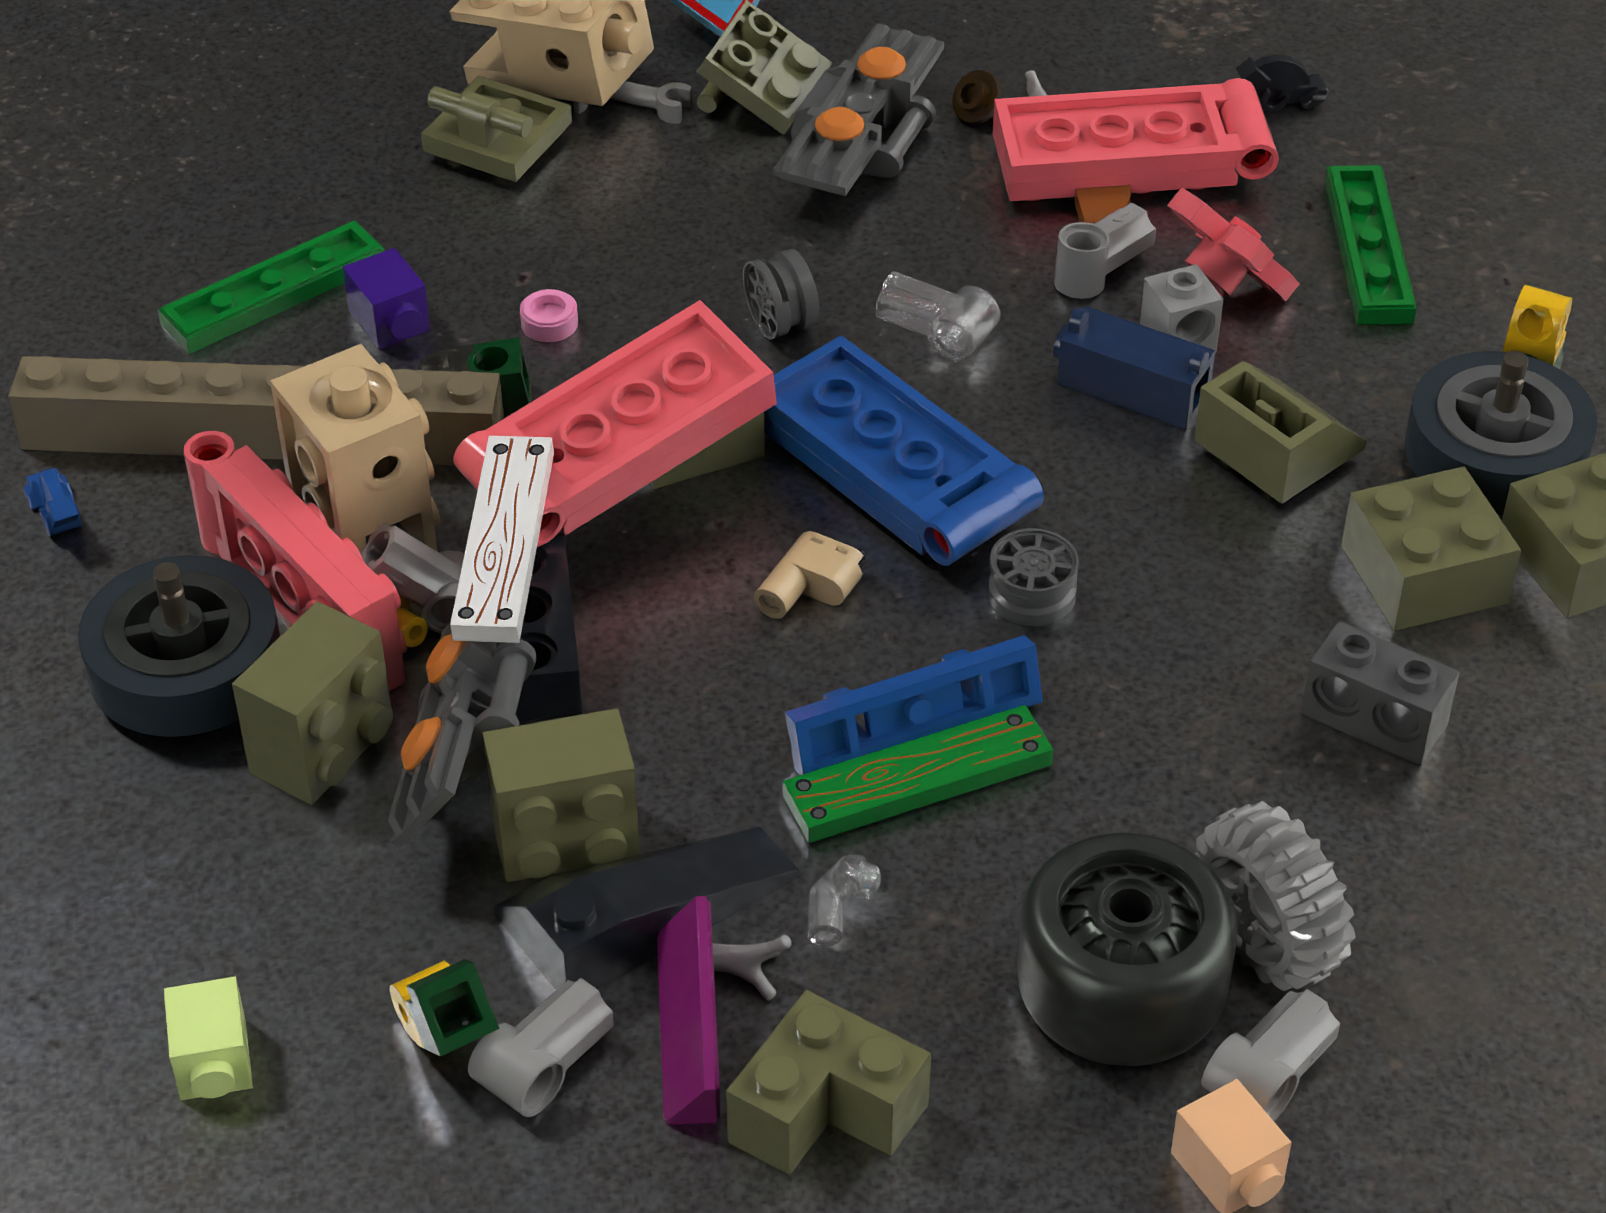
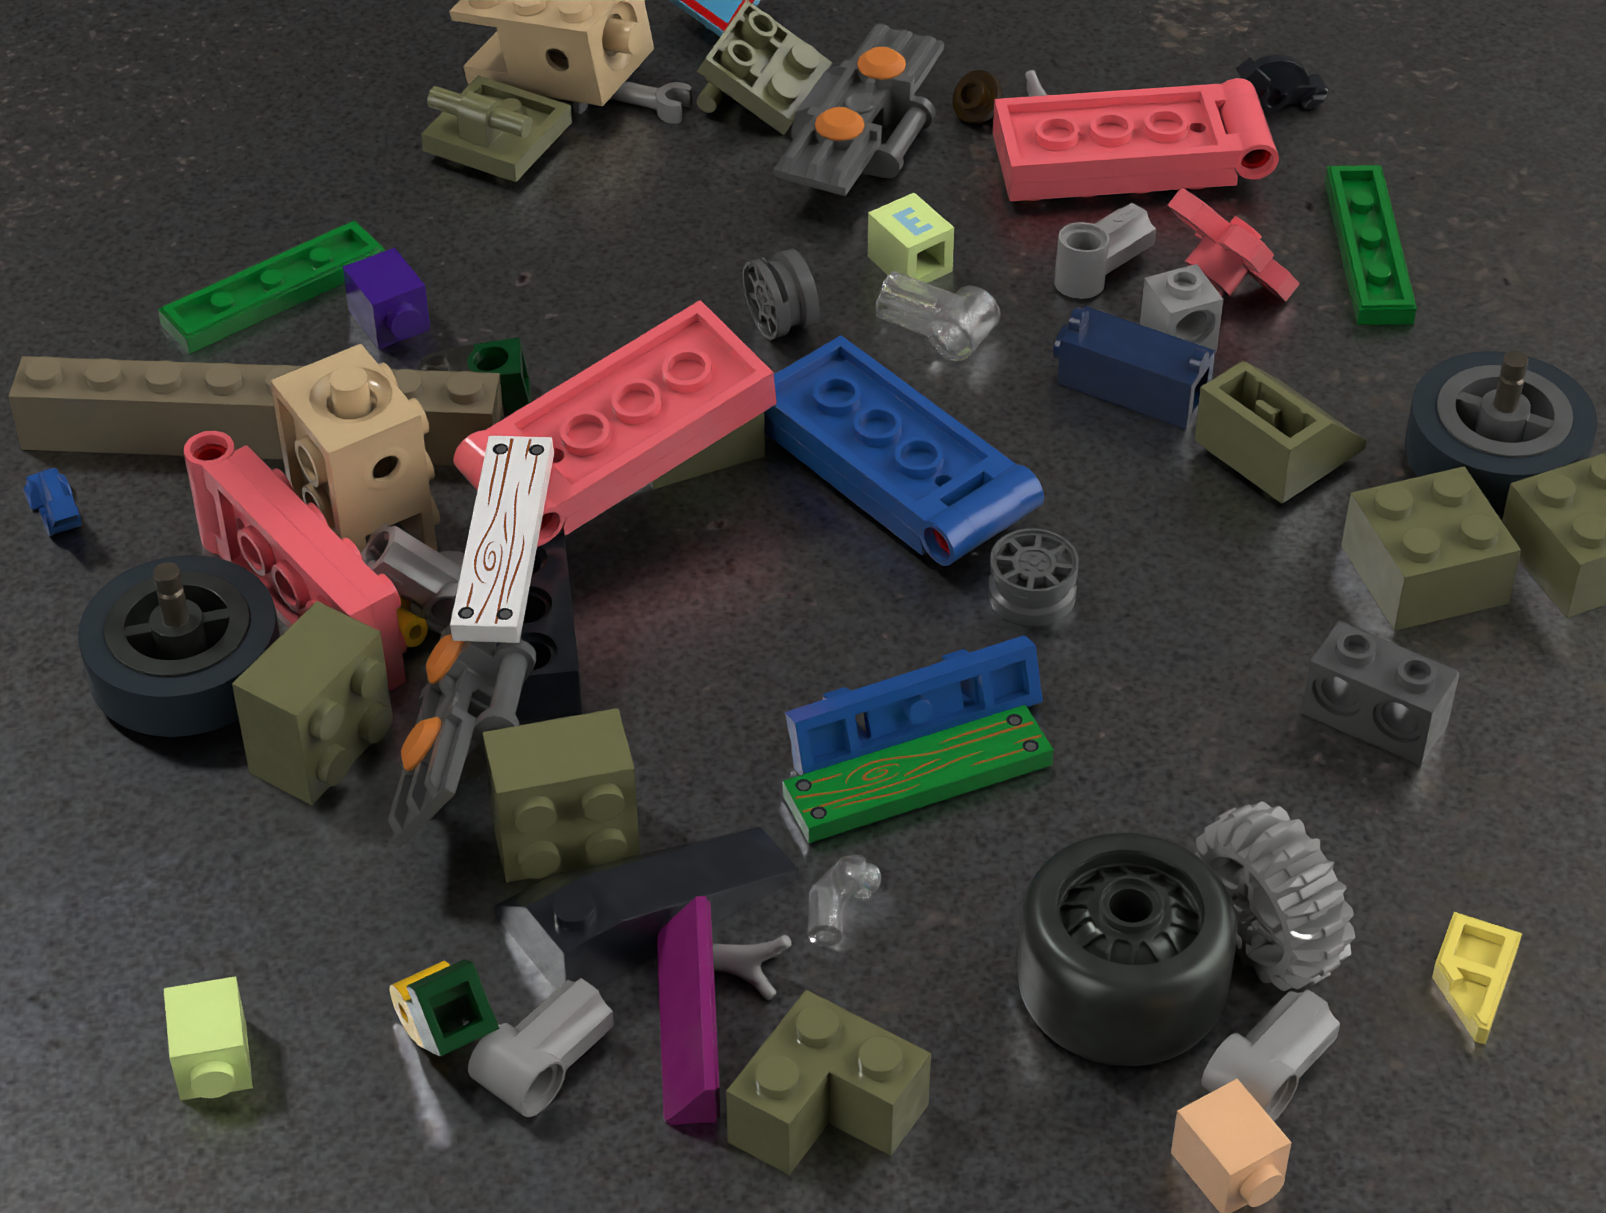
bright pink tile [520,289,578,342] -> none
tan piece [753,531,866,619] -> none
dark orange tile [1074,185,1131,224] -> none
yellow leg [1502,285,1572,369] -> none
none -> yellowish green brick [867,193,954,292]
none -> light yellow tile [1432,912,1522,1045]

